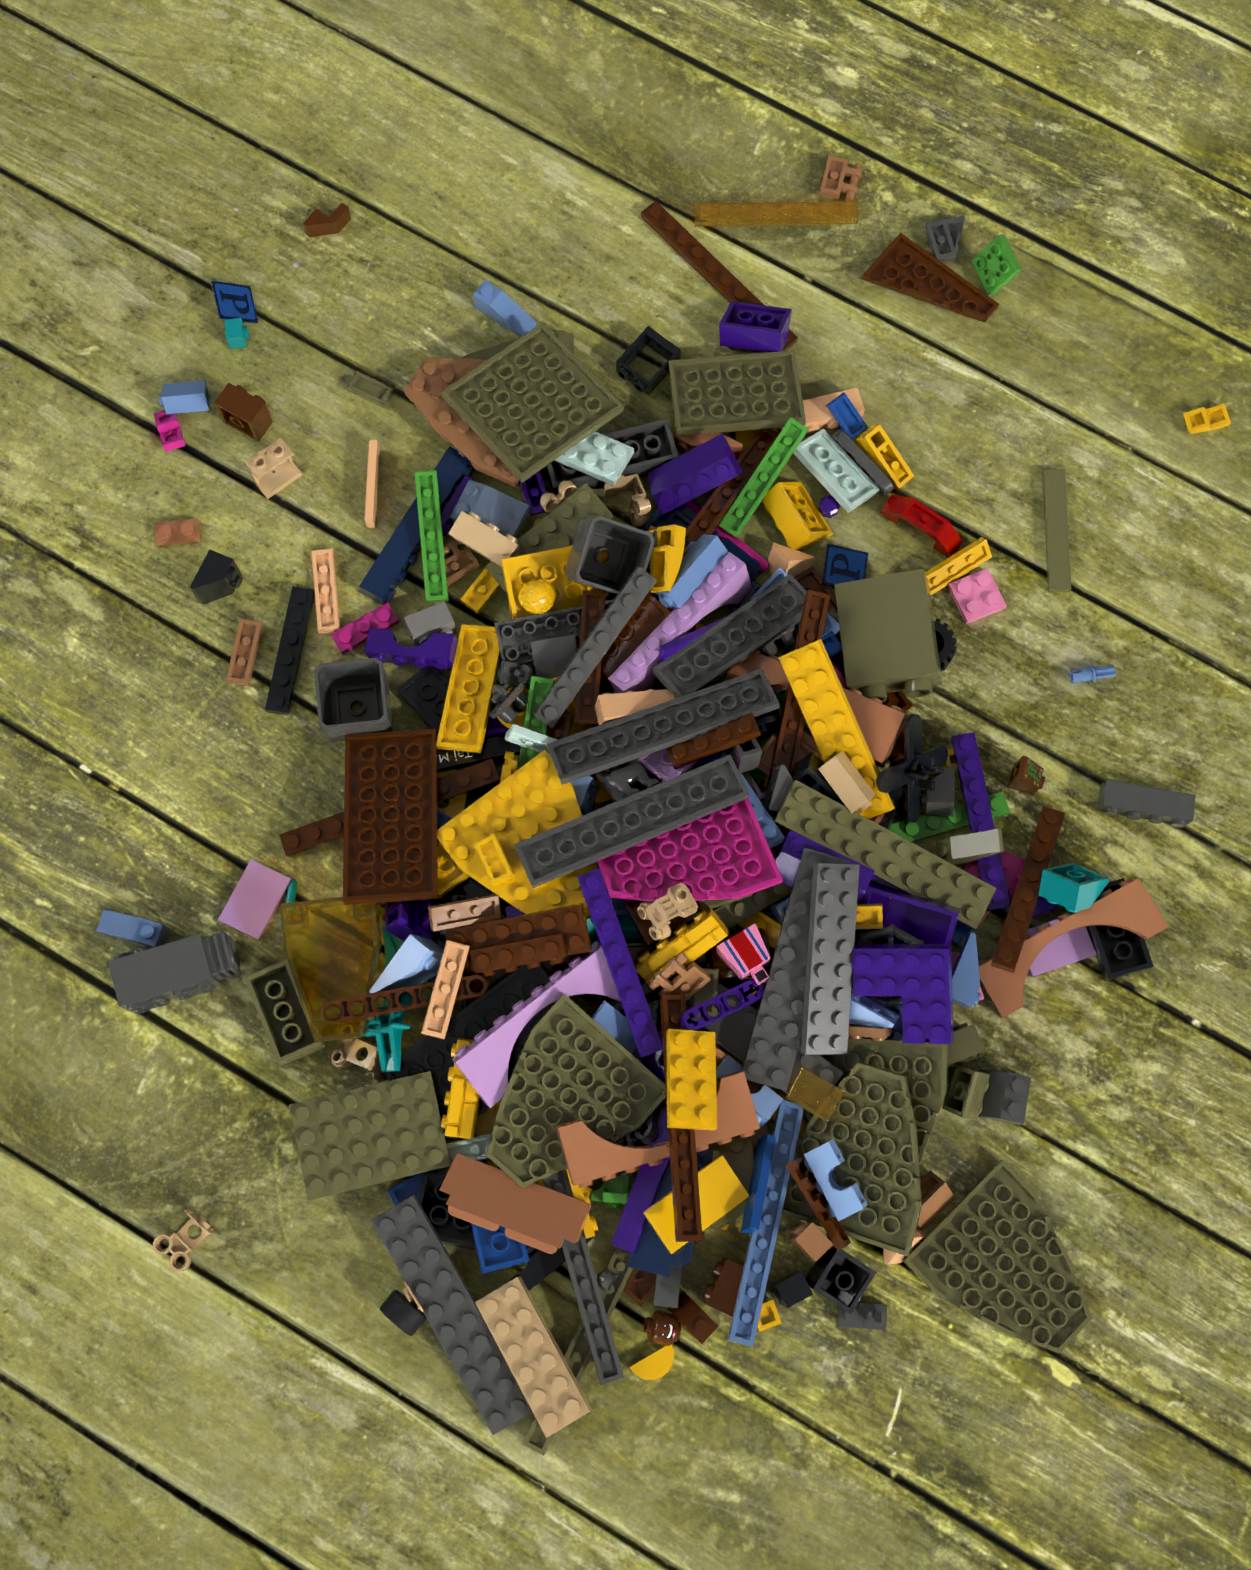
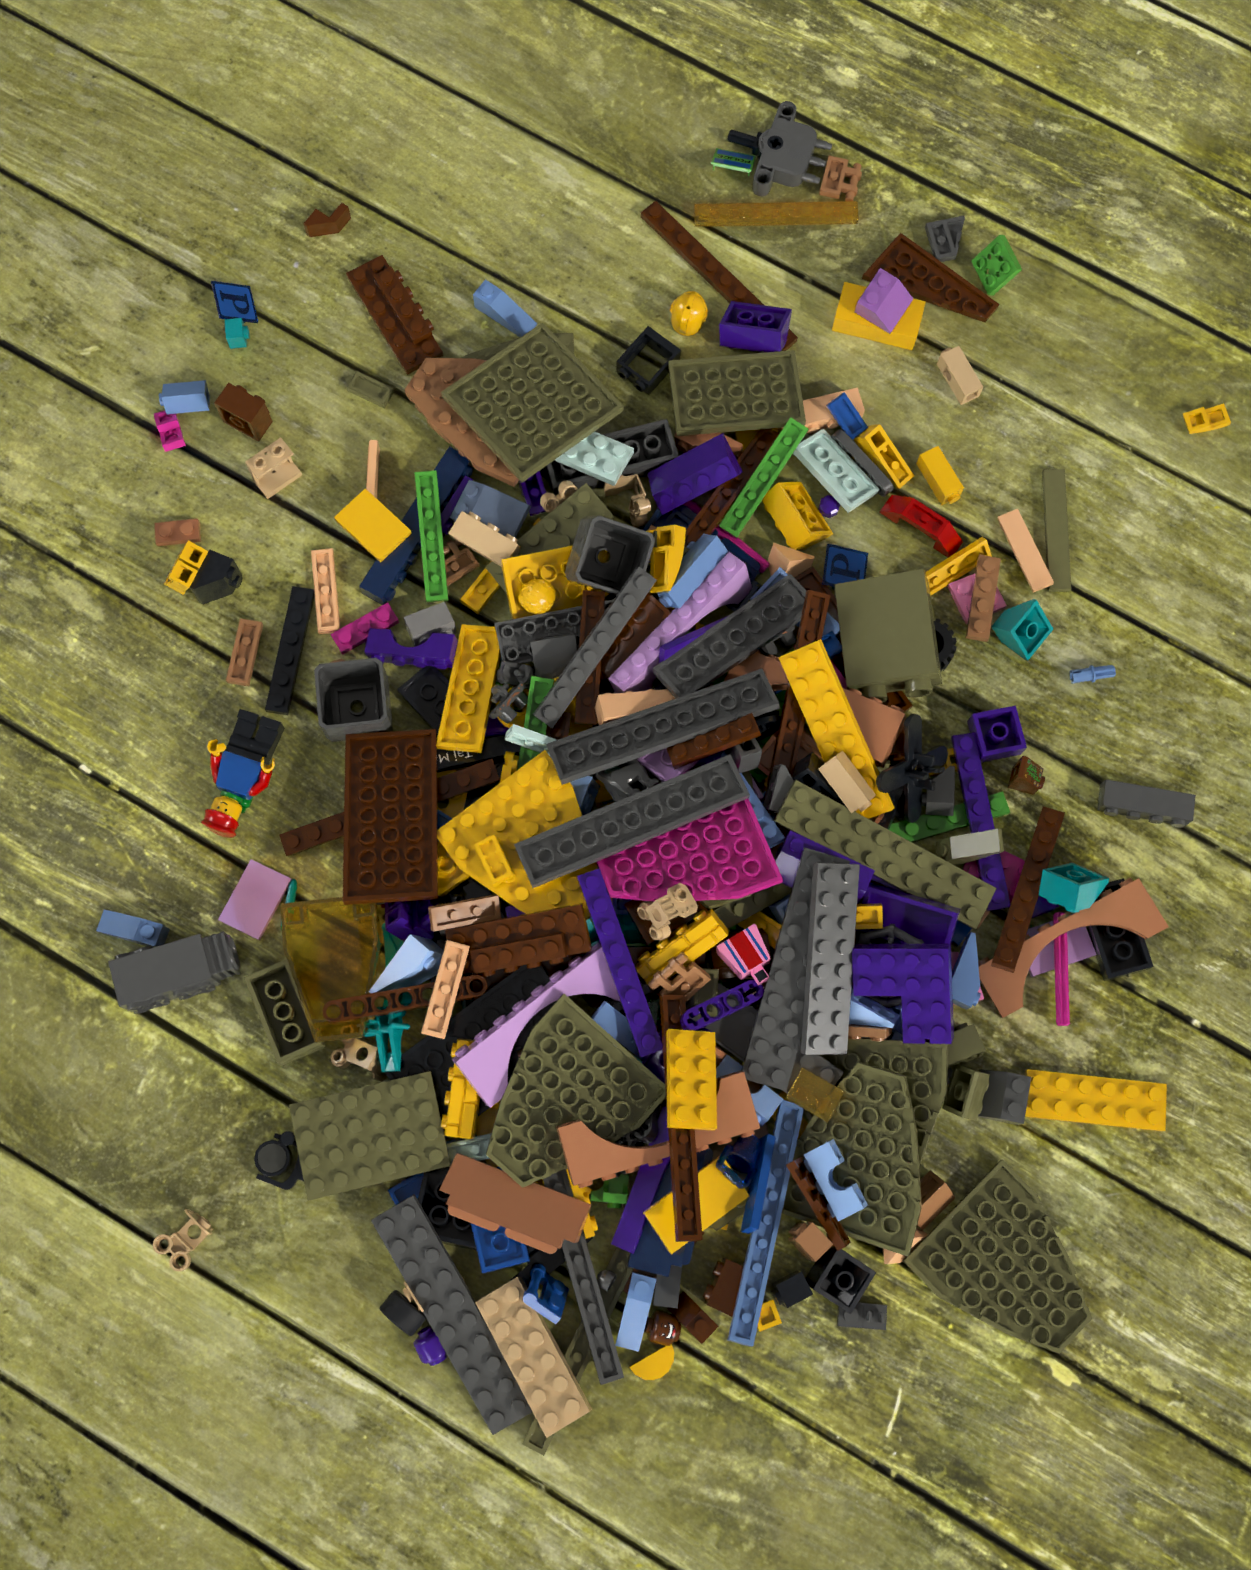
none -> yellow hips [164,540,208,595]
none -> piece [200,709,285,838]
none -> black piece [254,1131,304,1190]
none -> yellow tile [334,488,412,563]
none -> reddish brown plate [346,255,443,375]
none -> dark purple head [413,1326,447,1366]
none -> blue plate [523,1264,569,1325]
none -> medium blue slope [615,1272,657,1352]
none -> yellow helmet [670,291,708,336]
none -> piece [711,148,756,177]
none -> clear blue piece [716,1135,762,1189]
none -> piece [727,101,832,197]
none -> yellow brick [831,282,926,350]
none -> medium lavender slope [855,268,913,334]
none -> yellow brick [916,446,964,506]
none -> tan brick [937,346,983,405]
none -> medium nougat plate [965,554,1001,642]
none -> dark purple brick [967,705,1027,763]
none -> teal slope [991,599,1053,661]
none -> light nougat tile [997,509,1054,593]
none -> yellow plate [1025,1069,1167,1132]
none -> dark pink axle [1053,912,1070,1026]

